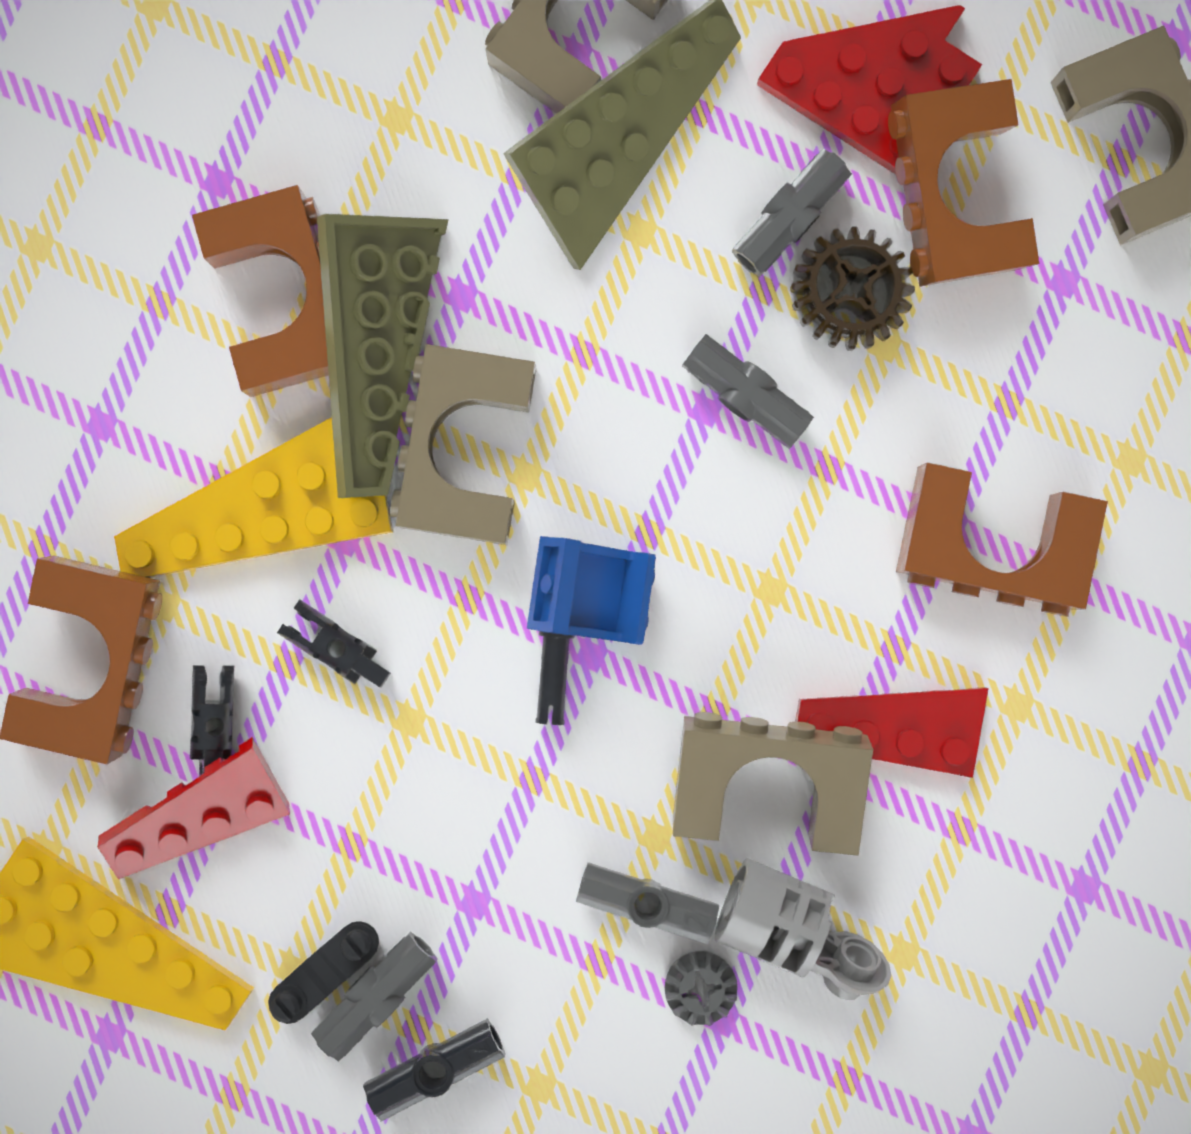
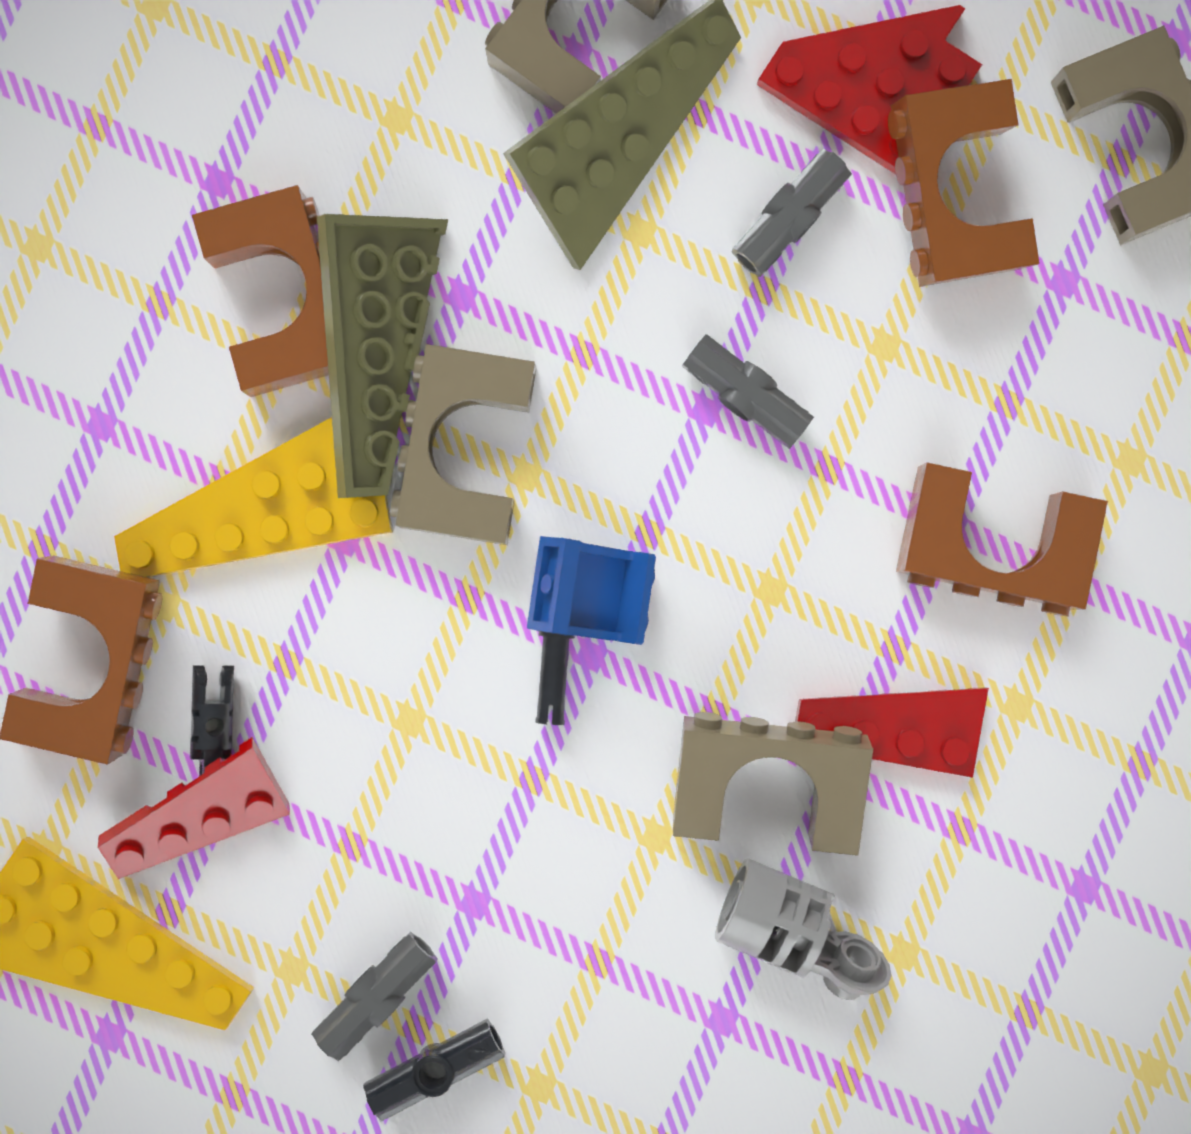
black piece [268,921,379,1024] -> none
black hinge [277,599,391,688] -> none
dark grey piece [575,862,720,944] -> none
dark grey gear [664,951,737,1026] -> none
dark brown gear [790,226,915,351] -> none

